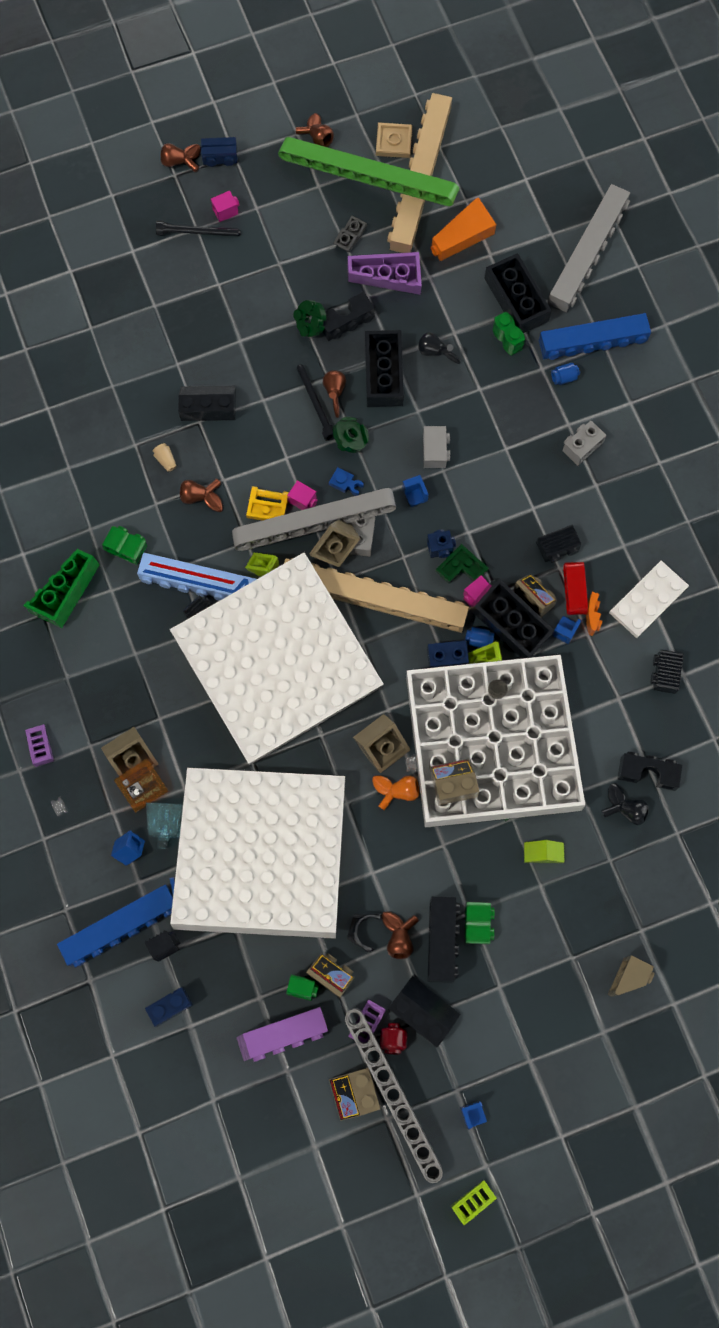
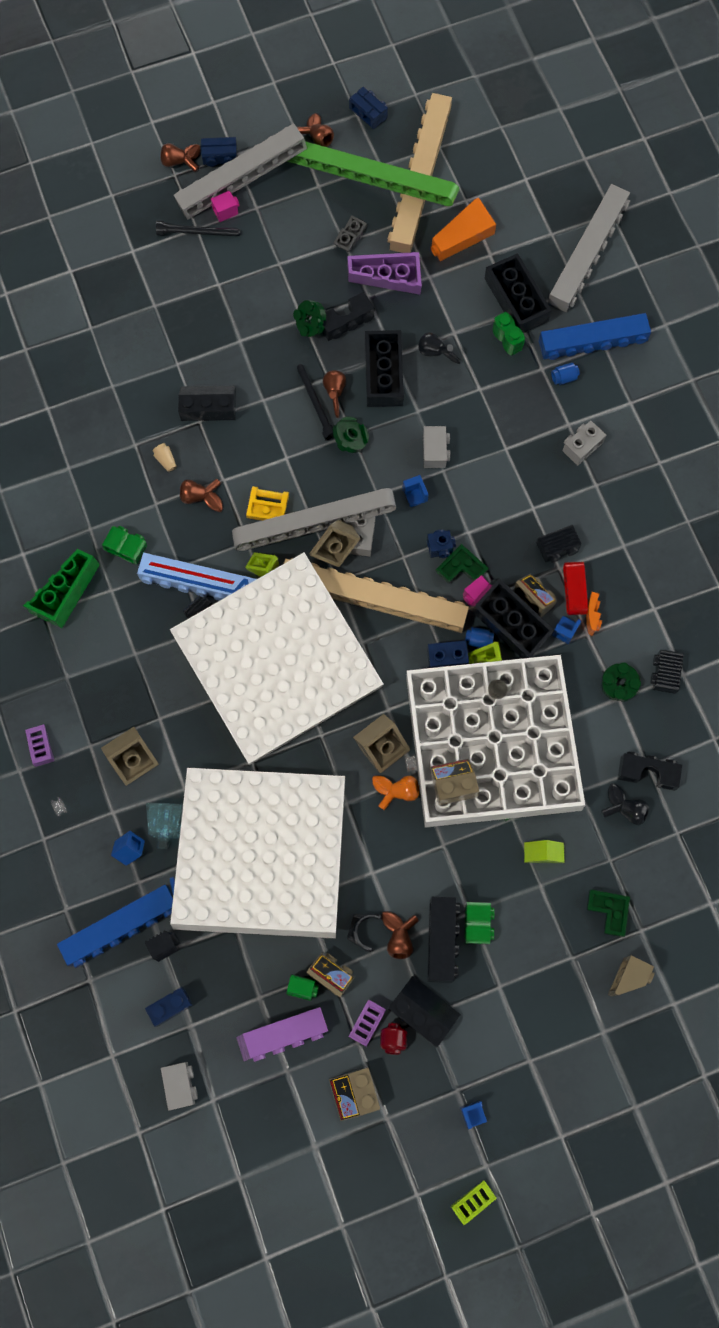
clear orange tile [114,758,169,813] -> none
dark pink brick [287,480,318,510] -> none
blue plate [329,467,364,496] -> none
light grey beam [345,1008,443,1183] -> none
tan tile [376,122,412,158] -> none
white plate [609,561,689,638] -> none
none -> light grey brick [161,1062,198,1111]
none -> light grey brick [174,123,307,220]
none -> dark blue brick [349,87,388,129]
none -> dark green plate [587,890,630,937]
none -> dark green plate [601,663,641,702]

